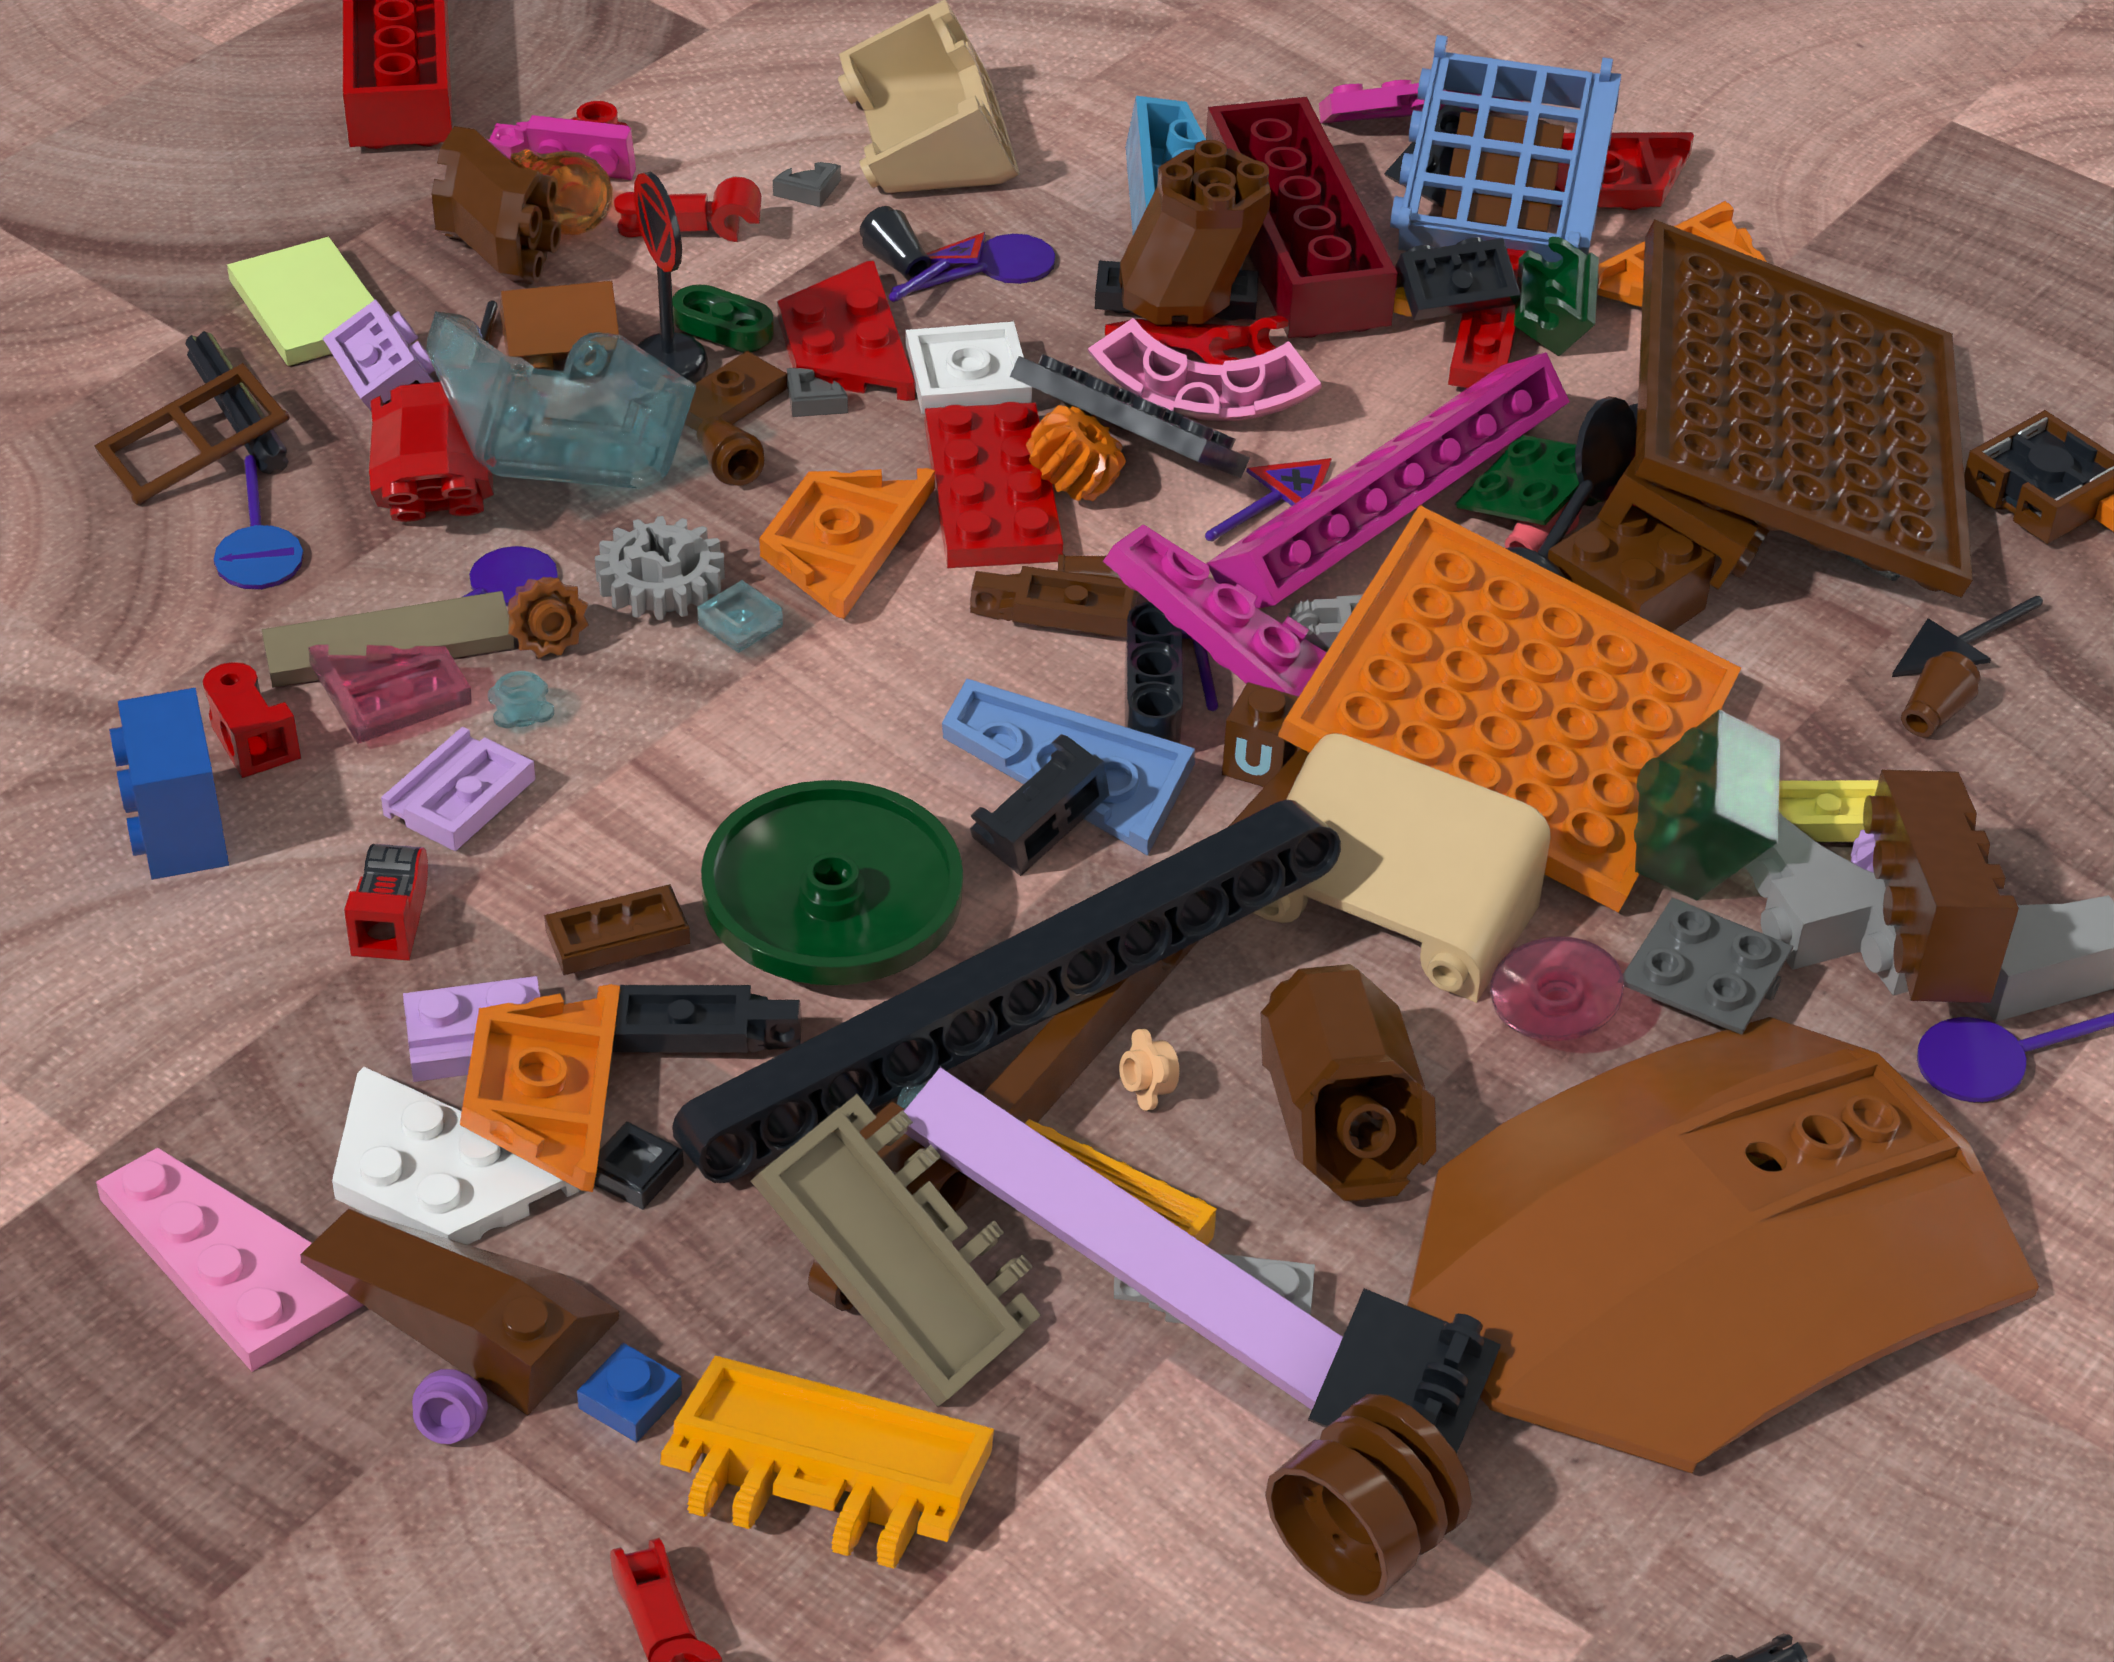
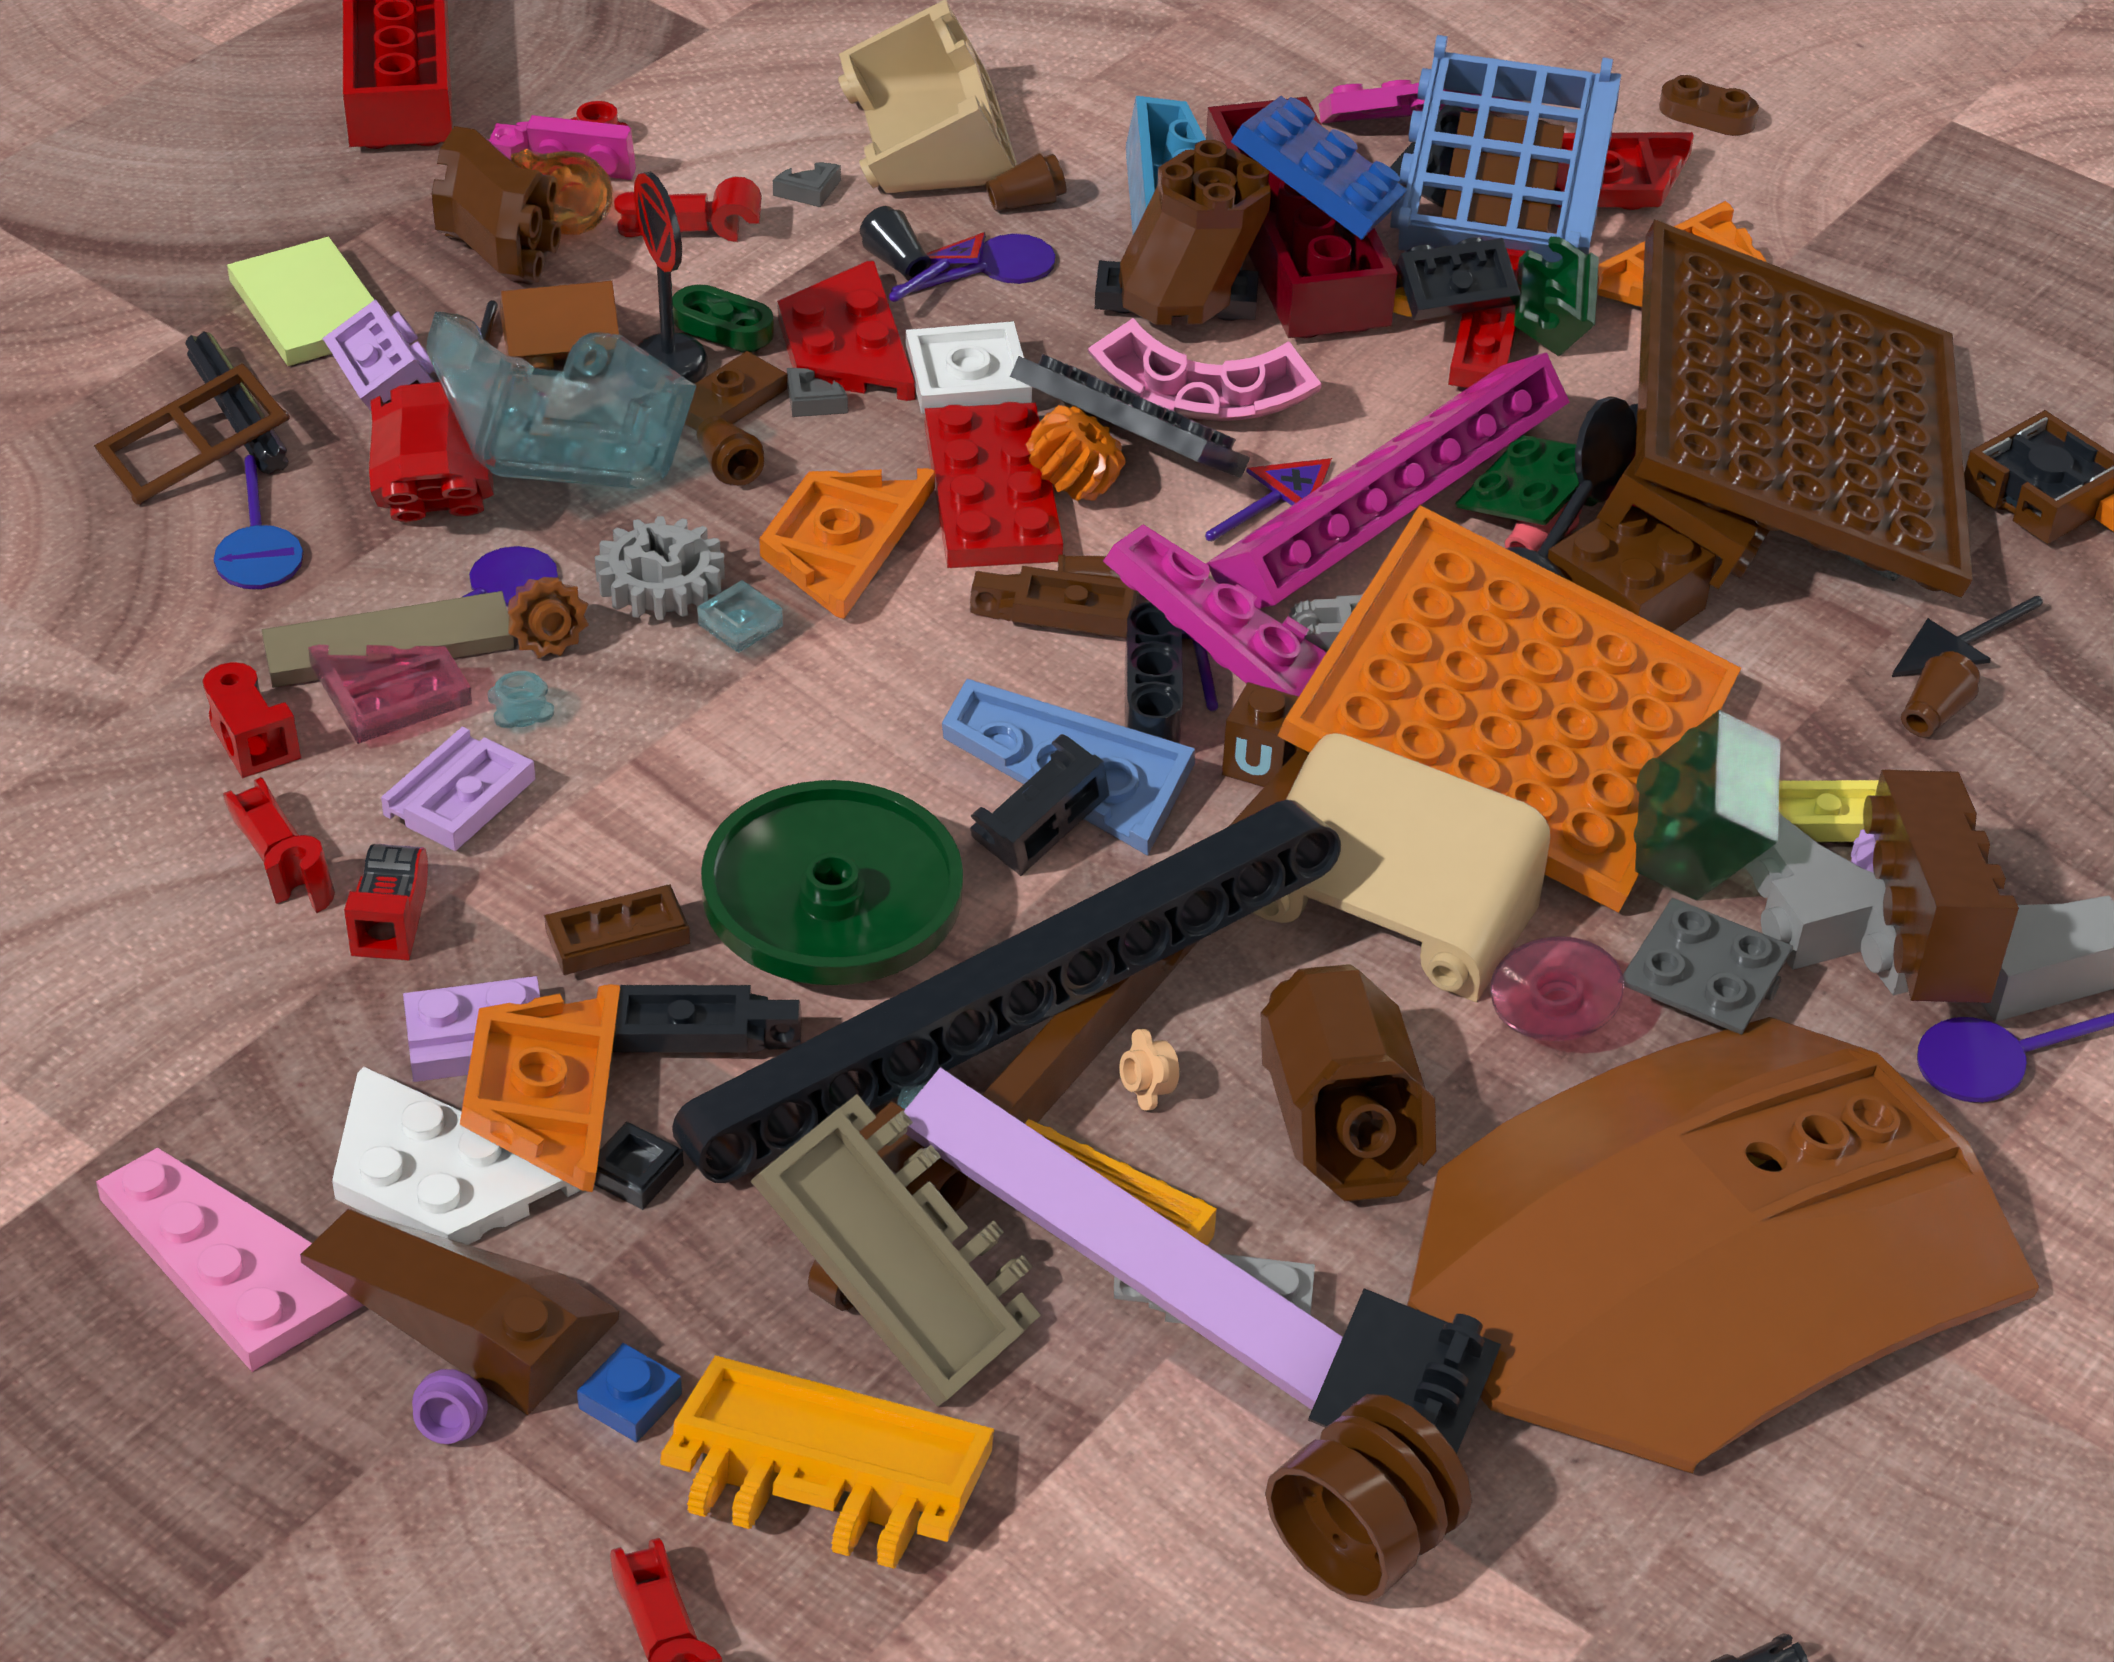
blue brick [109,687,229,880] -> none
red flag [1105,315,1288,365] -> none
none -> red piece [223,777,335,913]
none -> reddish brown cone [986,153,1067,212]
none -> blue plate [1230,96,1407,240]
none -> reddish brown plate [1659,75,1759,136]

